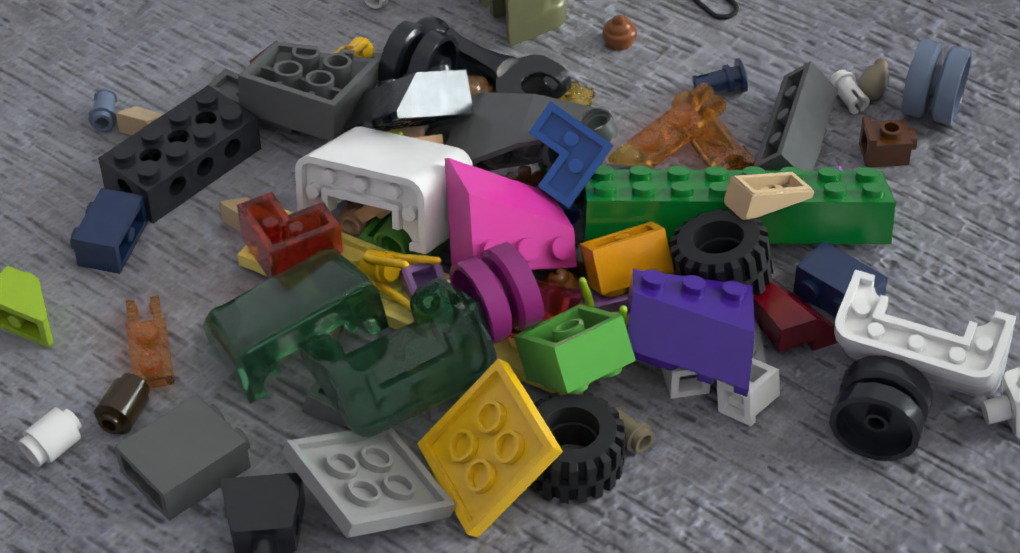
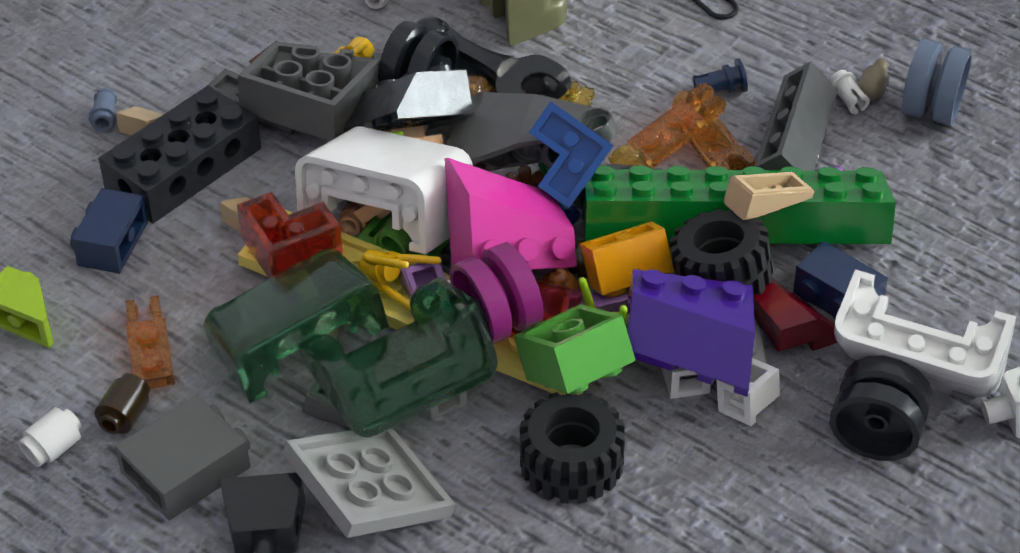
yellow plate [417,359,563,538] -> none
dark orange plate [602,15,637,51] -> none
dark tan pin [613,406,654,453] -> none
reddish brown brick [859,116,917,168] -> none

